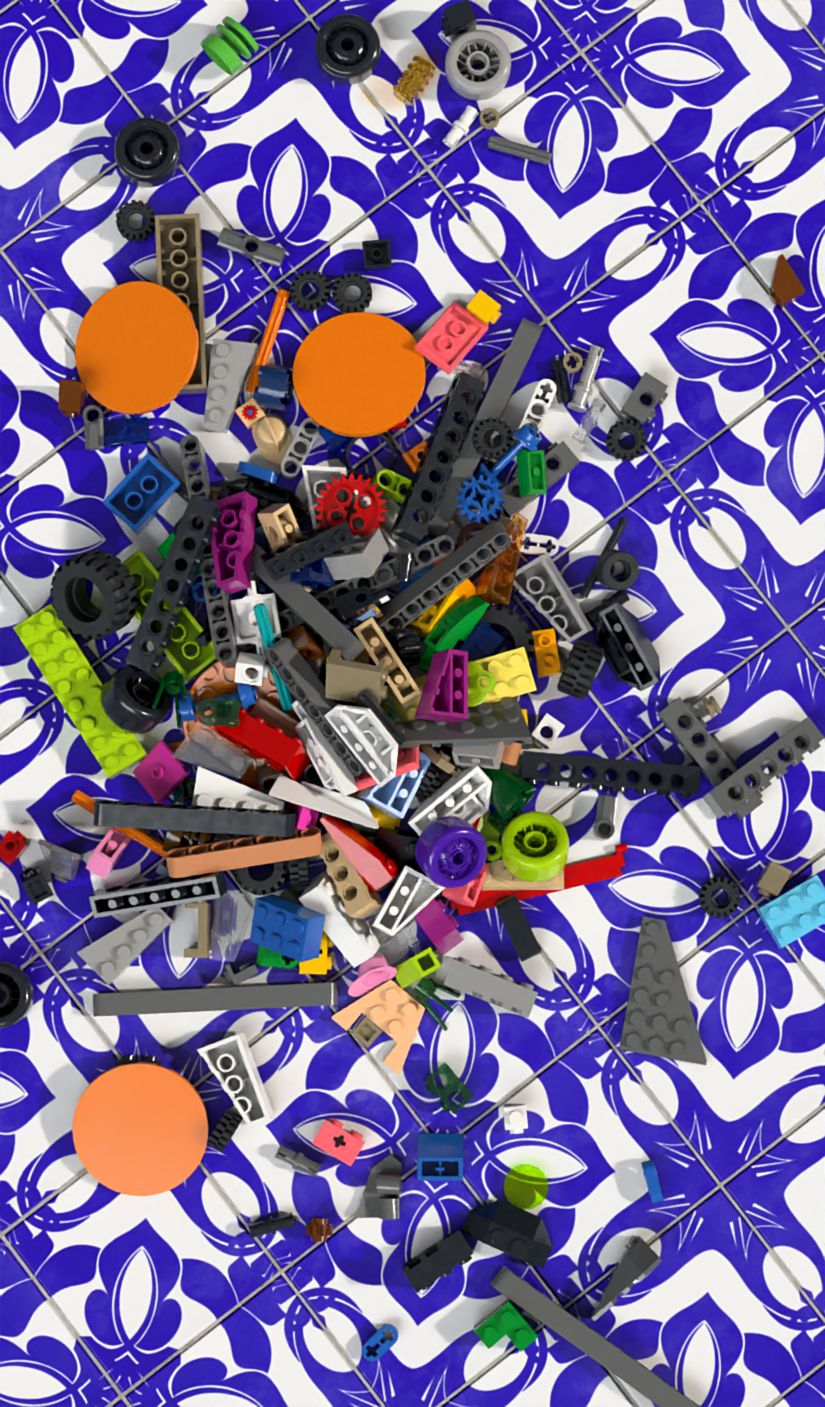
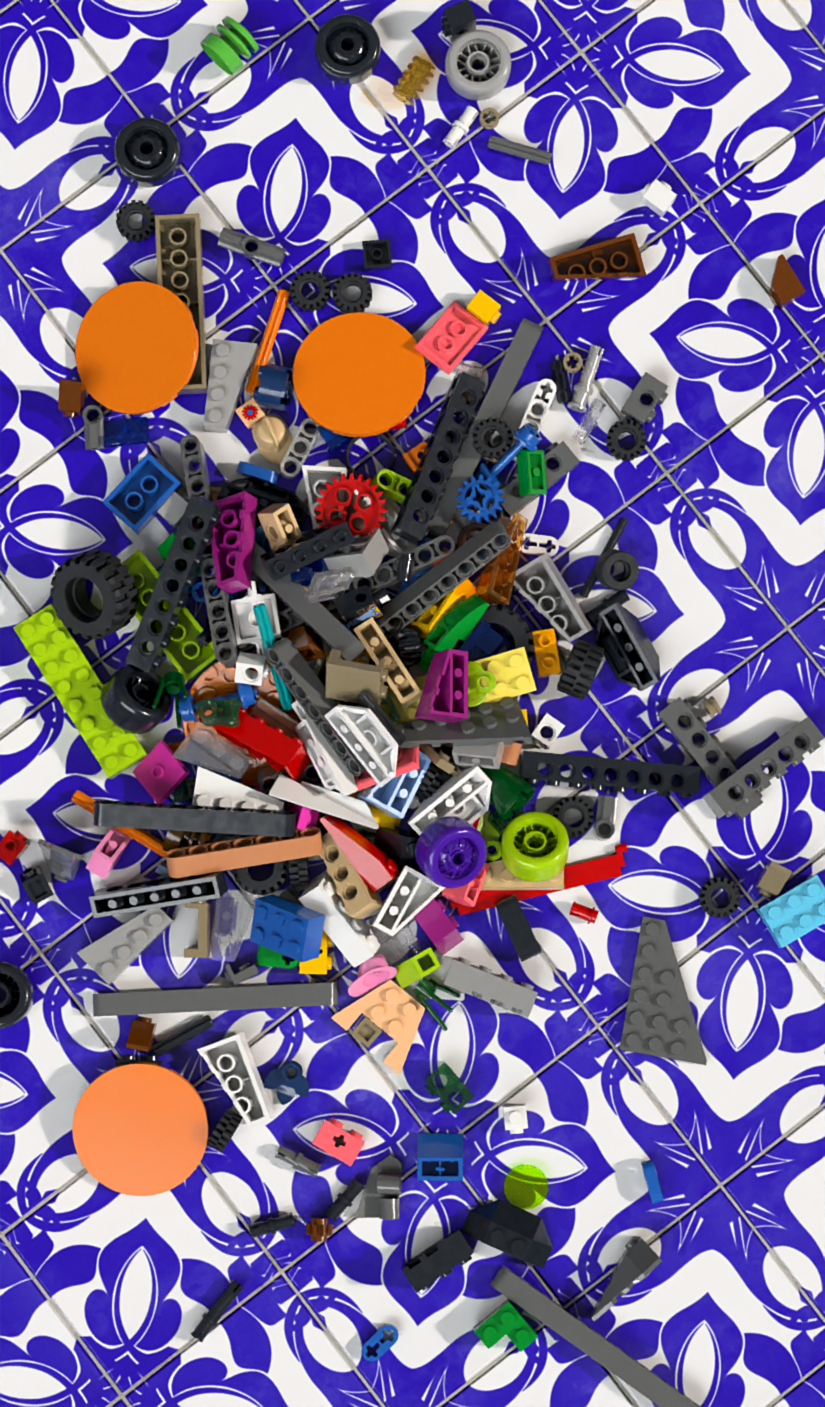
none -> reddish brown slope [126,1016,157,1052]
none -> black axle [152,1015,214,1057]
none -> black pin [191,1279,244,1343]
none -> dark blue plate [264,1060,309,1105]
none -> clear plate [304,567,355,604]
none -> black pin [325,1178,365,1222]
none -> reddish brown wedge [547,233,647,282]
none -> black tyre [553,797,594,837]
none -> red pin [569,901,599,924]
none -> white brick [641,180,677,217]

